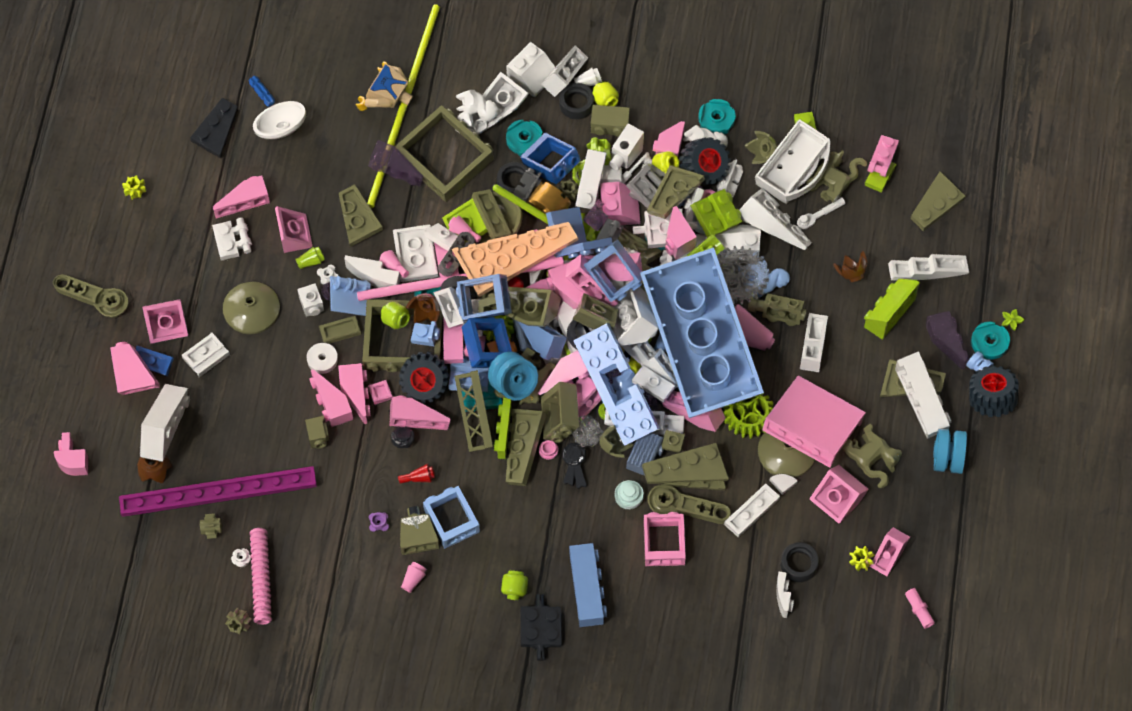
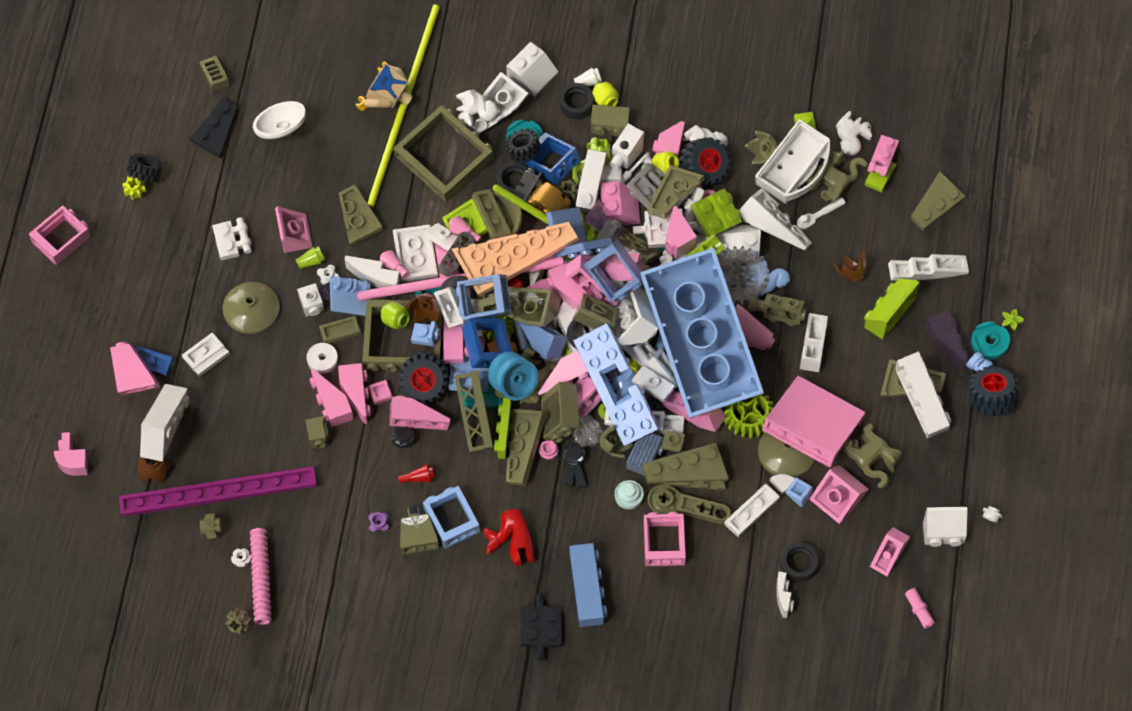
olive beam [53,274,128,318] -> none
bright pink slope [143,299,188,343] -> none
bright pink slope [213,175,270,218] -> none
blue axle [249,76,275,107] -> none
clear purple slope [368,140,423,186] -> none
bright pink cone [401,562,427,593] -> none
lime head [501,571,528,600] -> none
white slope [541,45,588,97] -> none
teal plate [698,99,735,134] -> none
white hinge [716,160,743,197] -> none
neon yellow gear [849,546,874,571] -> none
dark azure wheel [933,429,967,474] -> none
none -> bright pink window [29,206,90,266]
none -> black tyre [126,153,163,183]
none -> olive slope [199,56,230,92]
none -> red piece [484,509,535,566]
none -> black tyre [505,128,541,163]
none -> light blue slope [785,477,813,507]
none -> white animal [836,111,872,155]
none -> white slope [923,507,967,547]
none -> white plate [983,506,1002,523]

